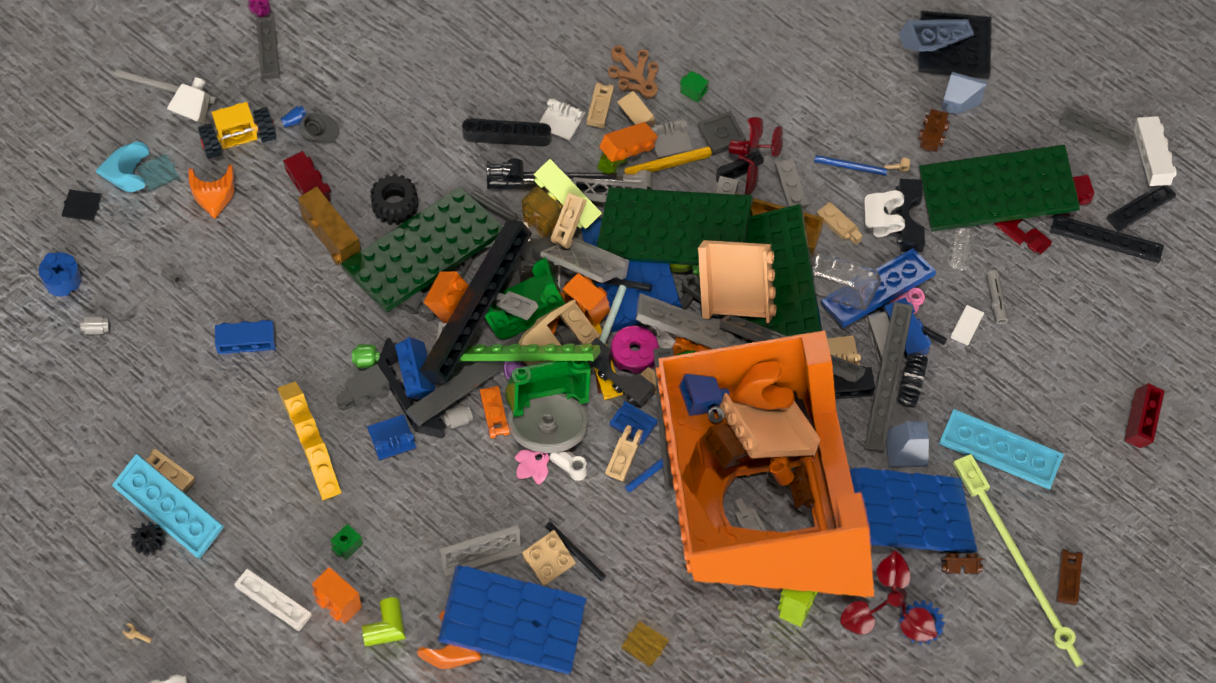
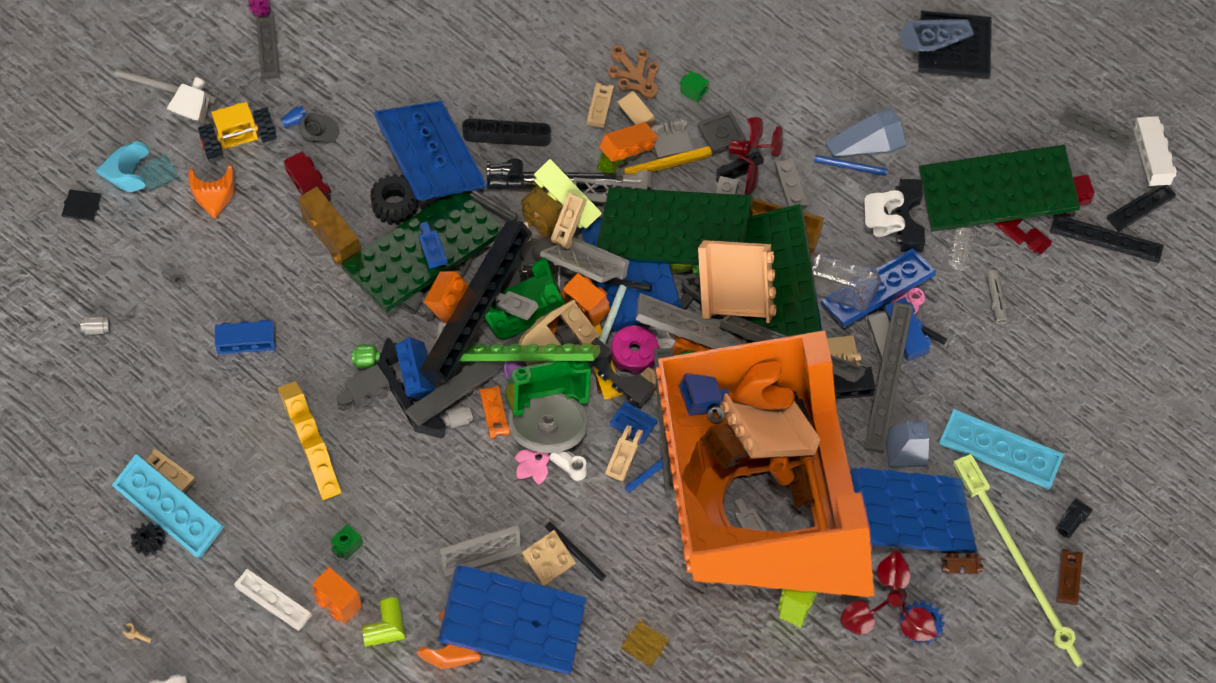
blue brick [39,252,82,297] -> none
blue hinge [367,414,417,460] -> none
white hinge [539,98,585,141] -> none
tan hinge [816,202,863,245] -> none
tan hand [884,158,910,172] -> none
black gear [898,353,928,406] -> none
reddish brown brick [918,109,950,152] -> none
slope [941,72,987,114] -> none
white tile [951,305,984,346] -> none
dark red brick [1124,383,1165,448] -> none
none -> blue piece [373,100,487,200]
none -> blue hinge [418,222,448,269]
none -> sand blue wedge [825,107,906,158]
none -> black piece [1056,498,1093,539]

